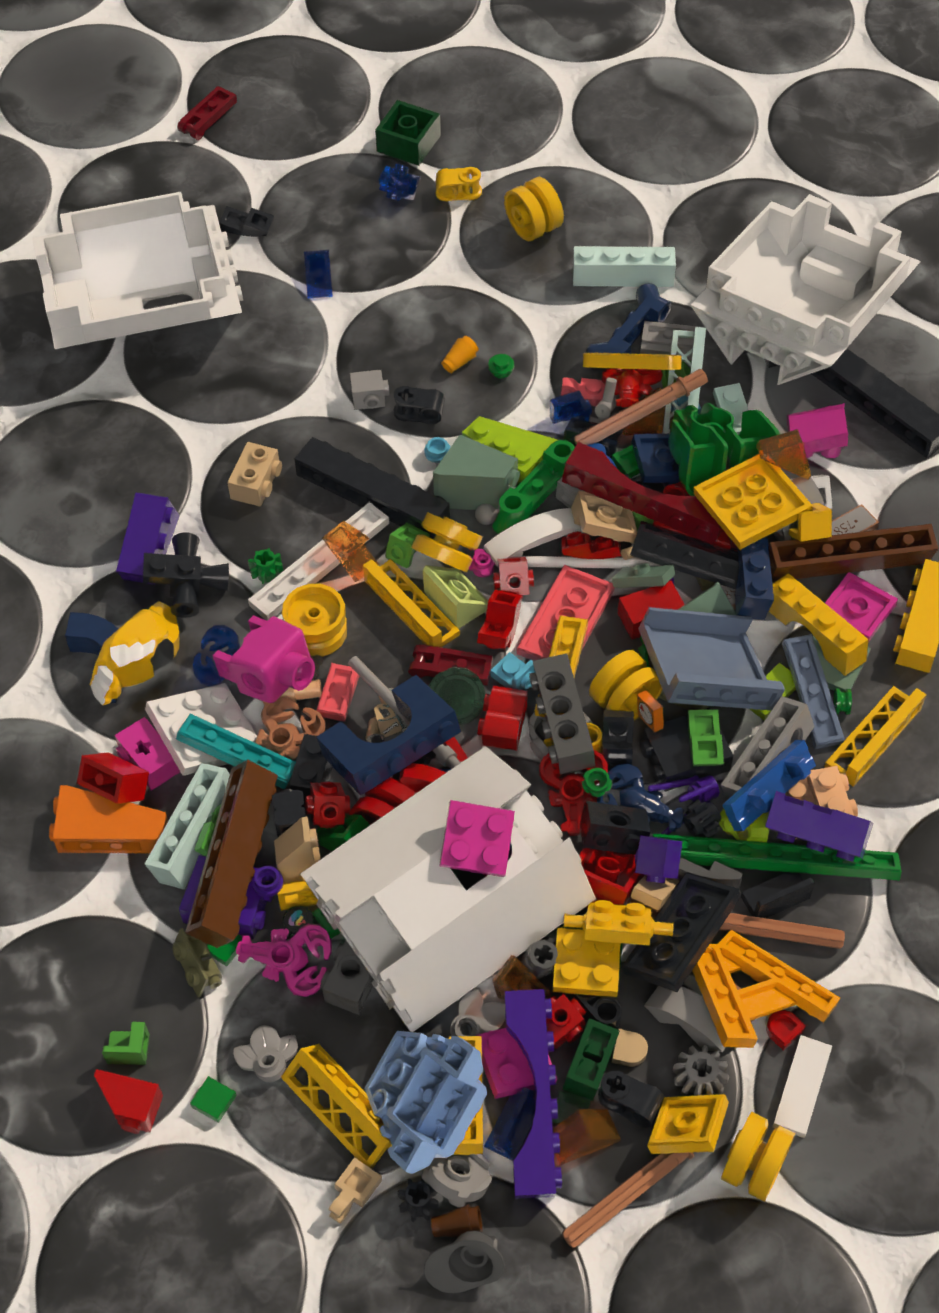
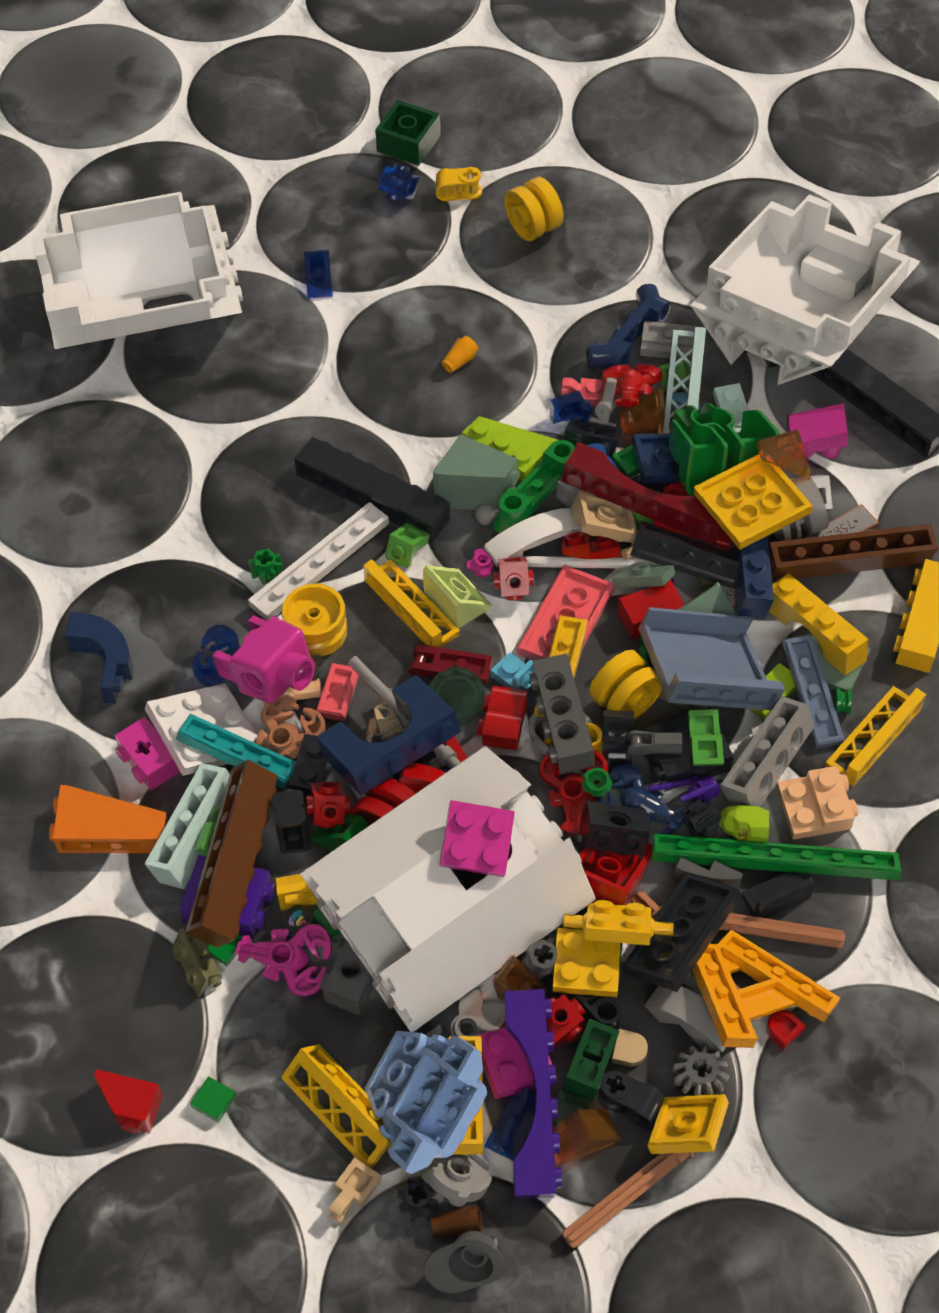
red brick [76,752,149,804] -> none
yellow animal [90,601,180,705] -> none
bright green panel [102,1022,150,1065] -> none
dark purple wedge [116,492,180,585] -> none
black brick [143,532,229,618] -> none
dark red plate [177,86,237,140] -> none
black slope [219,206,274,237] -> none
tan brick [227,442,282,507] -> none
light grey plate [233,1025,298,1082] -> none
dark purple plate [252,866,283,897] -> none
tan slope [274,817,321,883] -> none
clear orange slope [322,521,379,582] -> none
light grey brick [350,370,389,410] -> none
black piece [394,386,445,424] -> none
yellow wheel [411,512,483,572] -> none
medium azure plate [424,437,451,463] -> none
red brick [477,590,522,649] -> none
green plate [488,354,514,378] -> none
light aqua brick [573,246,676,287] -> none
nougat axle [574,369,708,445] -> none
yellow beam [583,353,682,370] -> none
tan tile [631,875,680,910] -> none
dark purple brick [635,836,683,883] -> none
orange tile [637,690,664,732] -> none
yellow wheel [721,1112,796,1202] -> none
blue hinge [722,740,816,831] -> none
dark purple wedge [765,791,874,862] -> none
white tile [773,1035,832,1138] -> none
yellow panel [789,503,832,542] -> none
dark pink plate [825,572,898,643] -> none
none -> dark grey bar [627,730,682,756]

